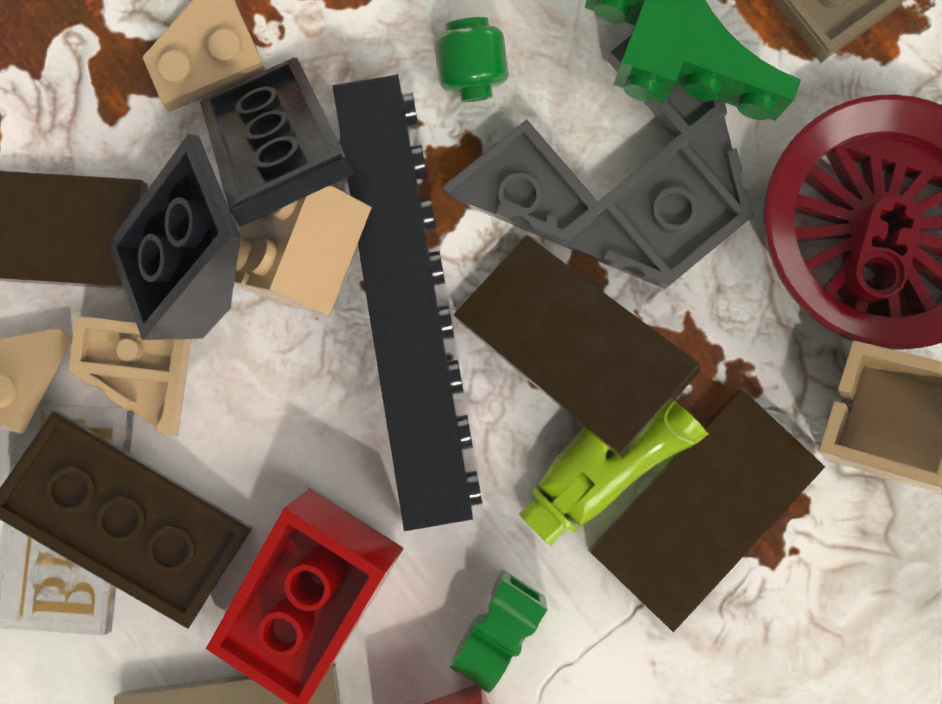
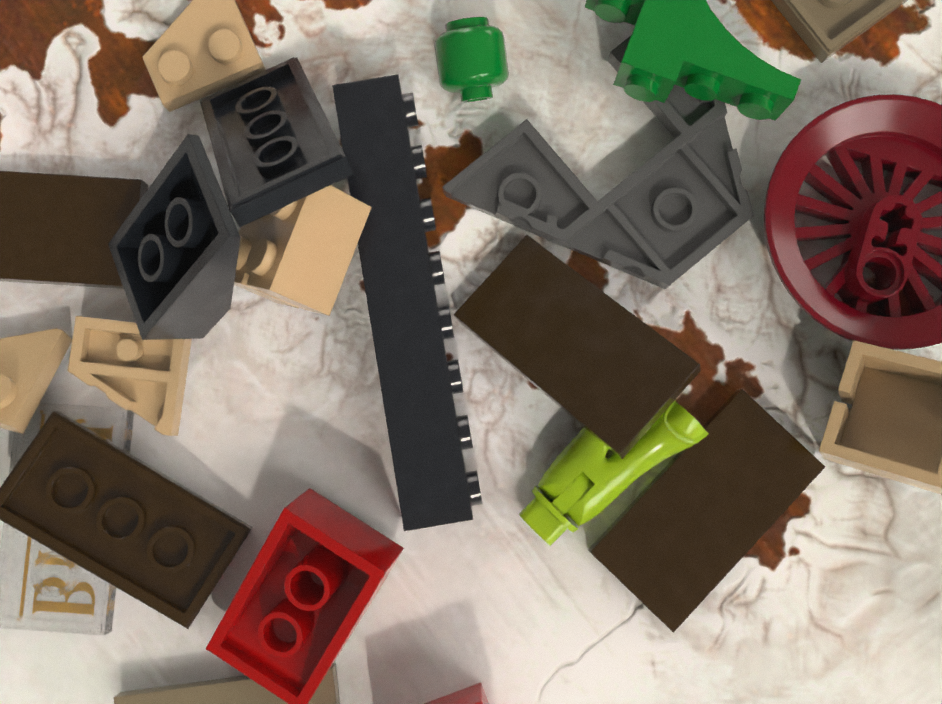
green leg [449,569,548,693] -> none

